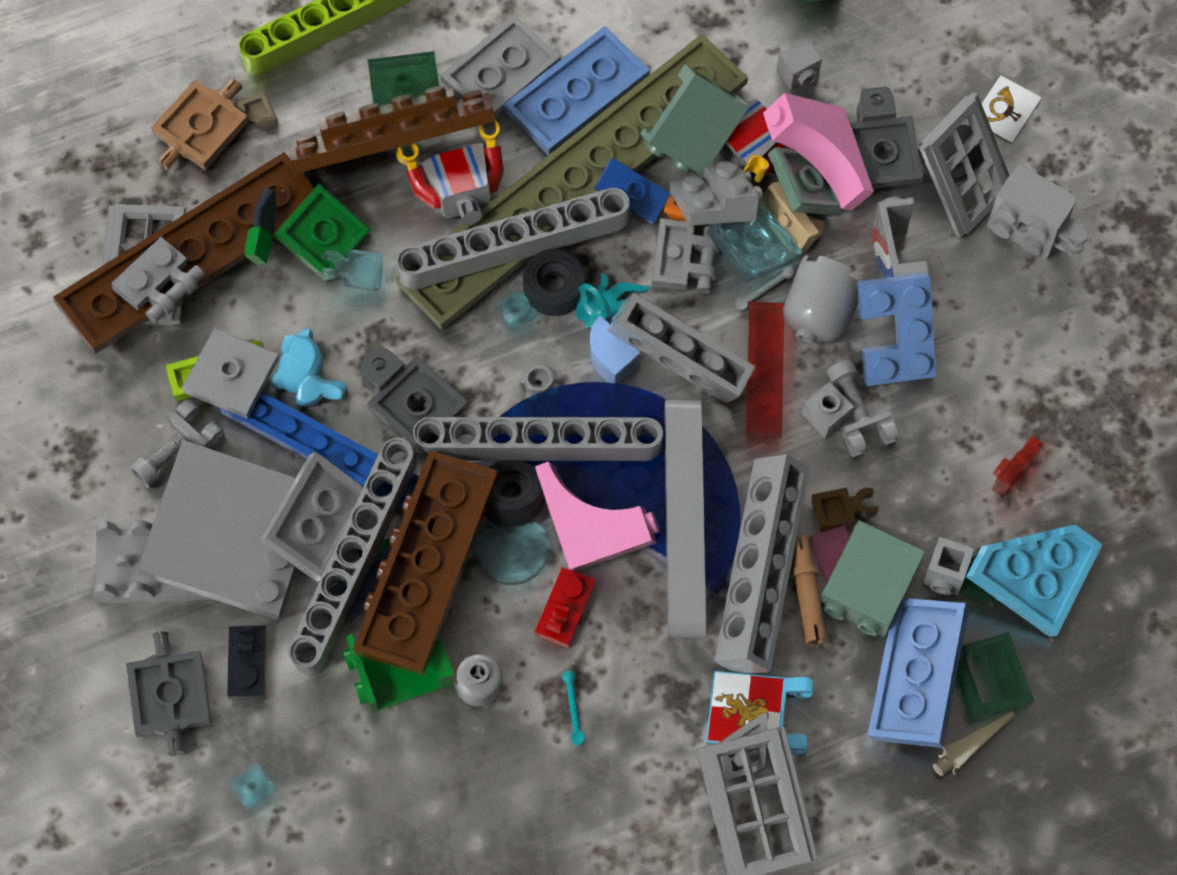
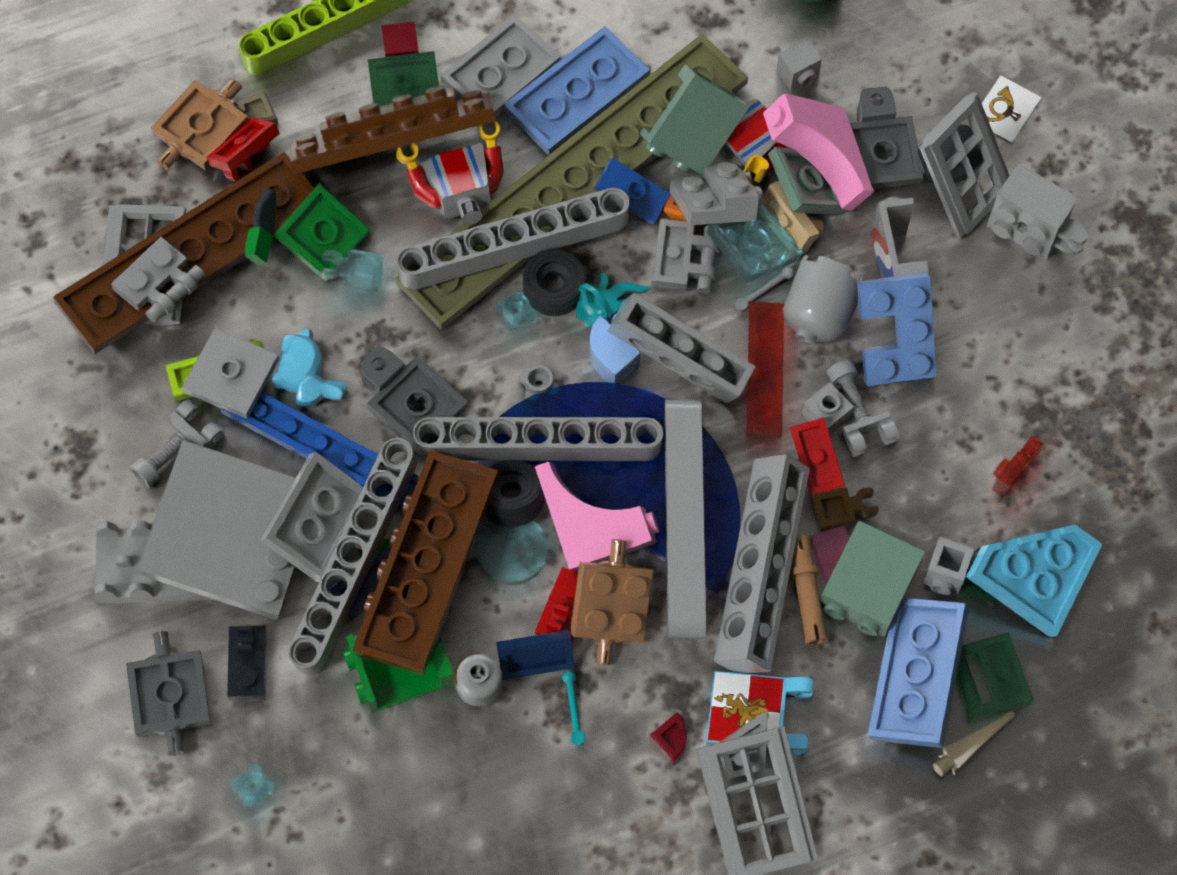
none -> red plate [206,117,280,182]
none -> dark red tile [381,22,419,61]
none -> dark blue tile [496,630,575,680]
none -> medium nougat plate [570,539,653,665]
none -> dark red tile [649,712,687,765]
none -> red plate [790,417,846,496]

